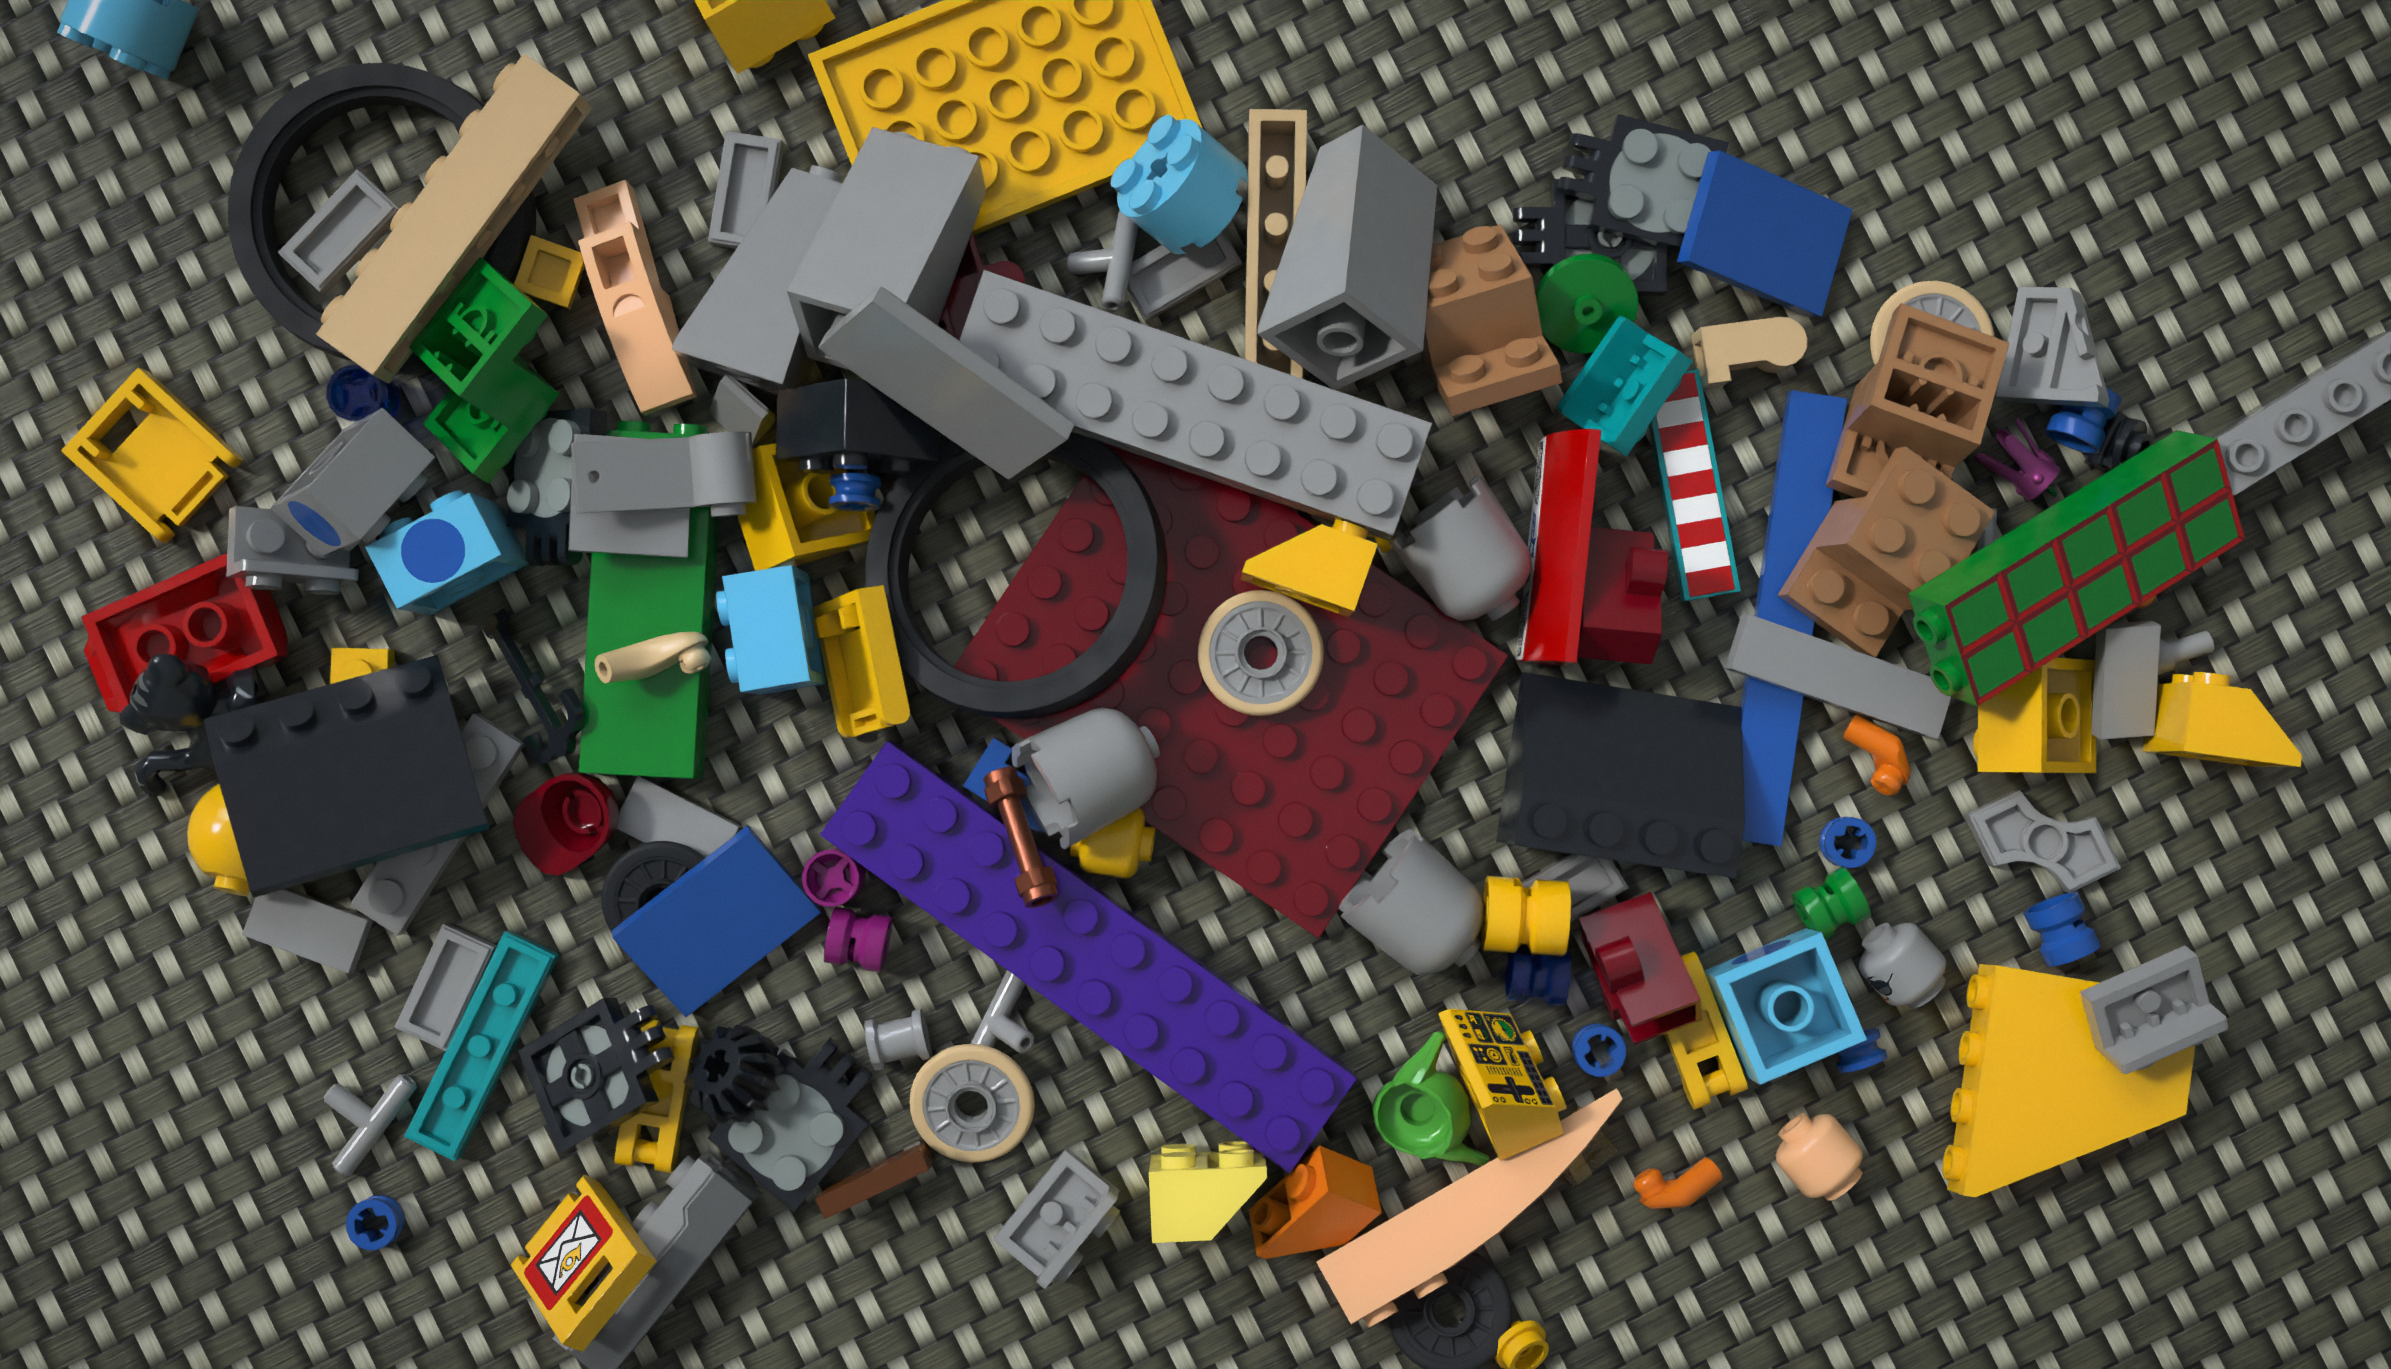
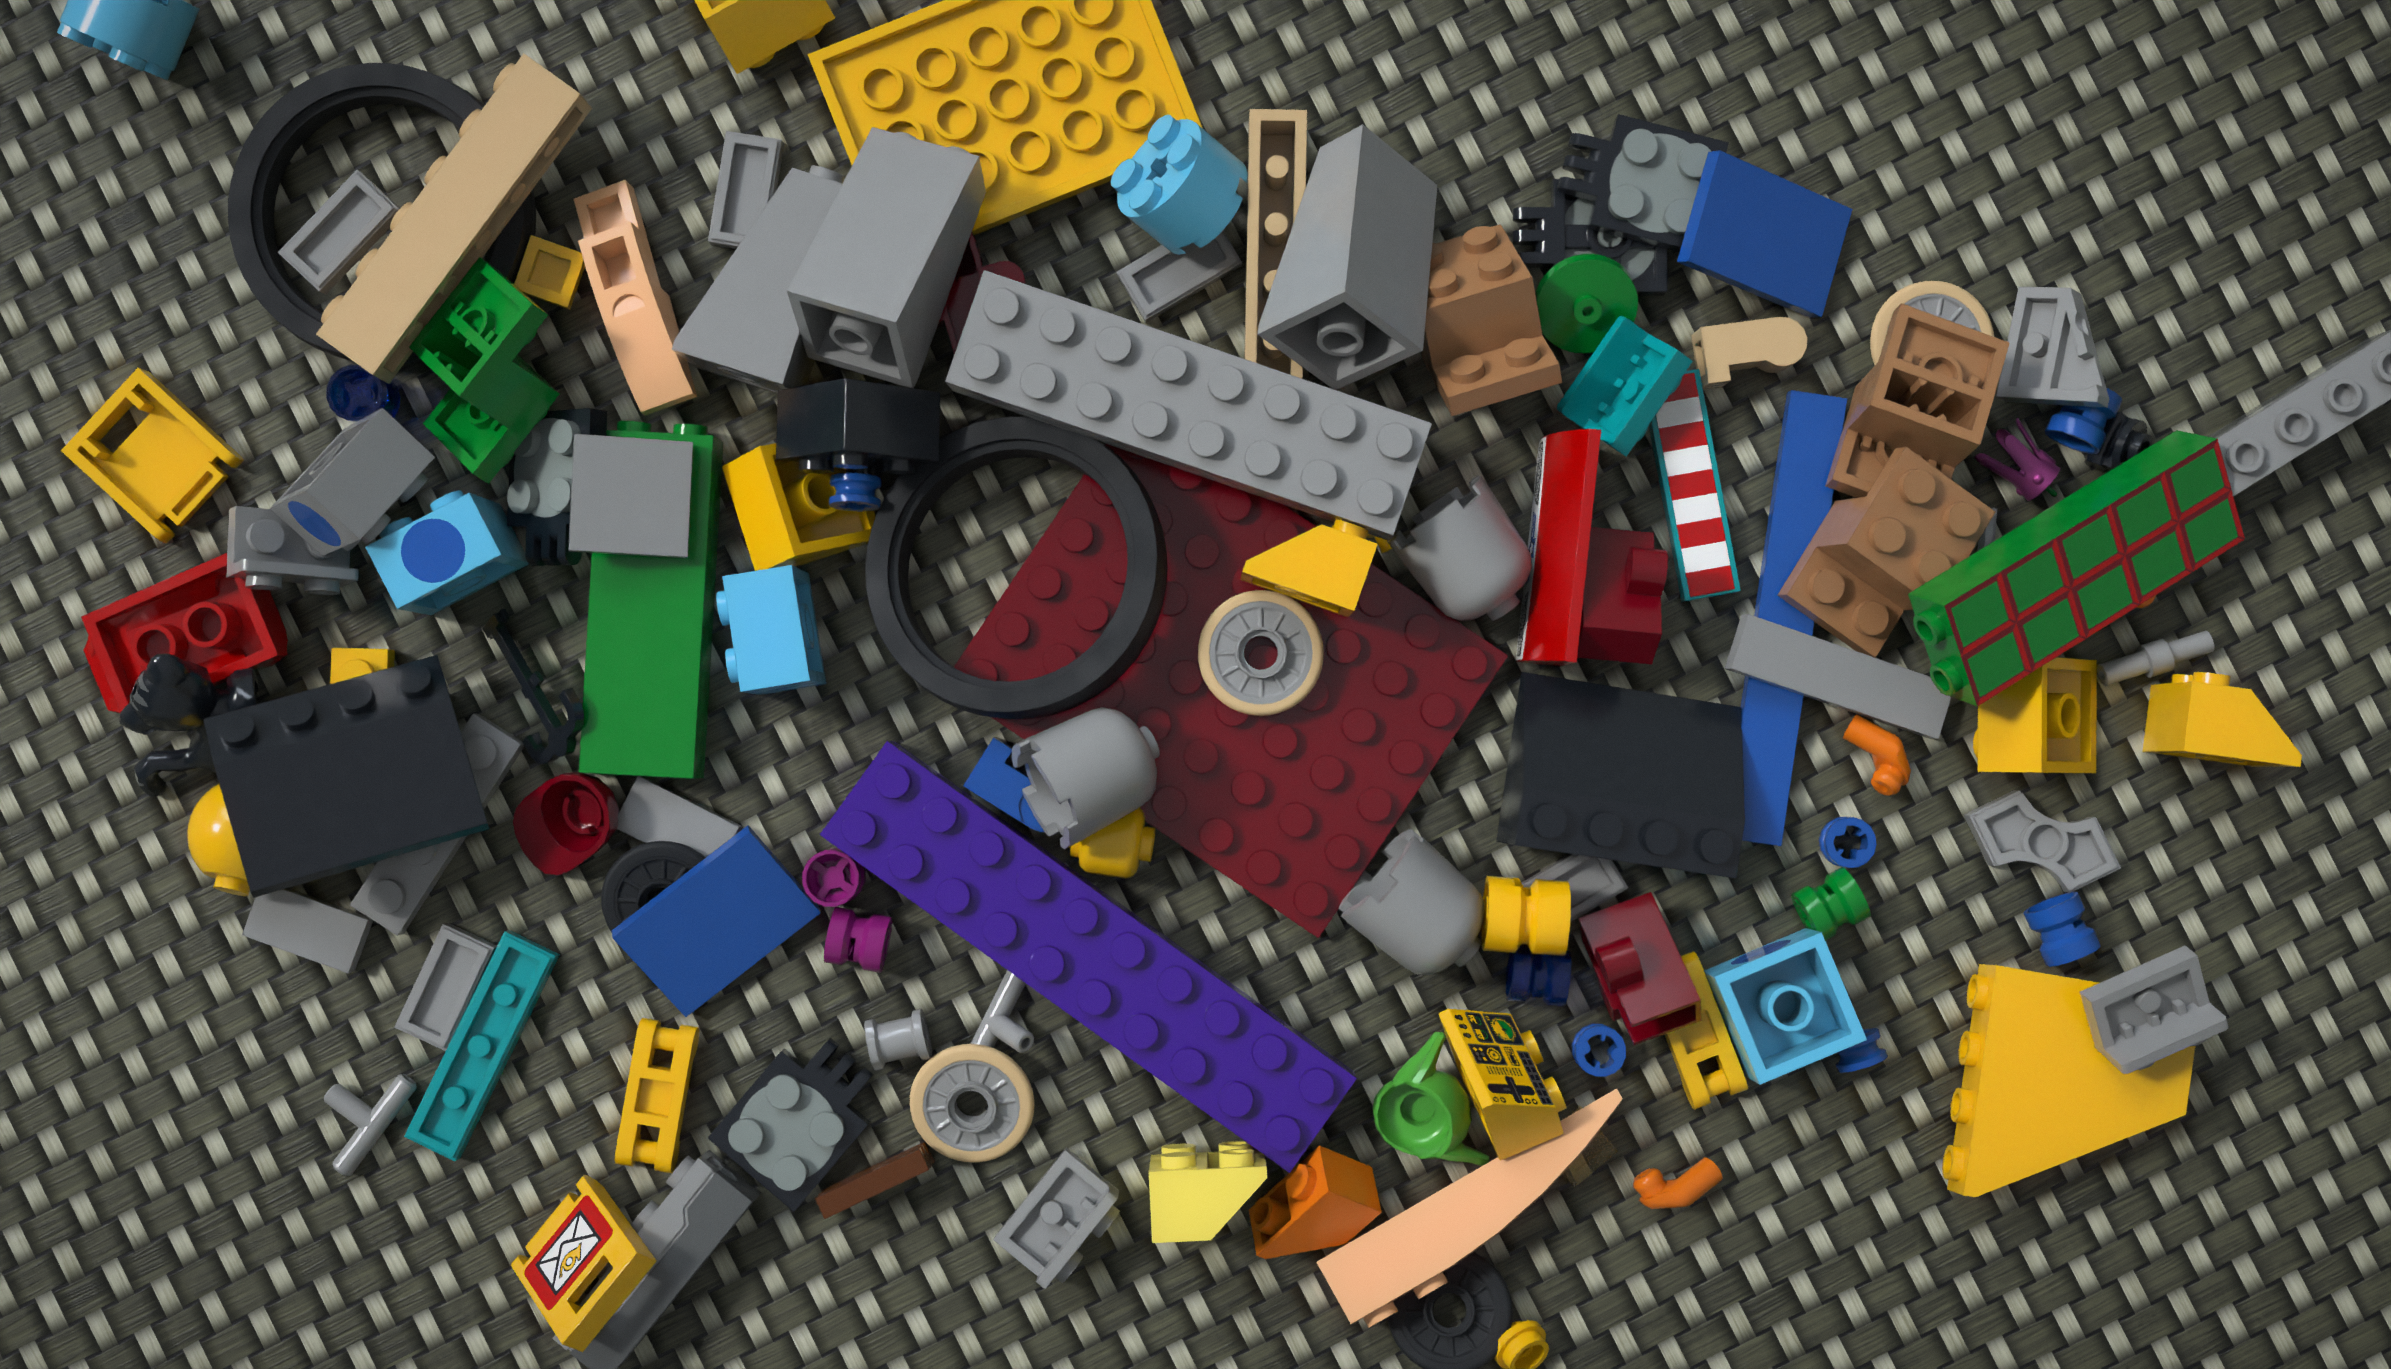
blue bush [346,1195,405,1250] -> none
black piece [518,998,675,1154] -> none
light grey door [571,432,757,517] -> none
tan arm [595,632,711,683] -> none
black gear [684,1024,785,1125] -> none
light grey slope [710,375,777,446] -> none
yellow container [812,585,910,738] -> none
light grey tile [818,286,1074,480] -> none
copper bar [983,767,1059,908] -> none
light grey piece [1067,210,1139,311] -> none
light nougat head [1776,1113,1863,1201] -> none
light grey head [1859,923,1946,1008] -> none
light grey tile [2091,620,2161,740] -> none

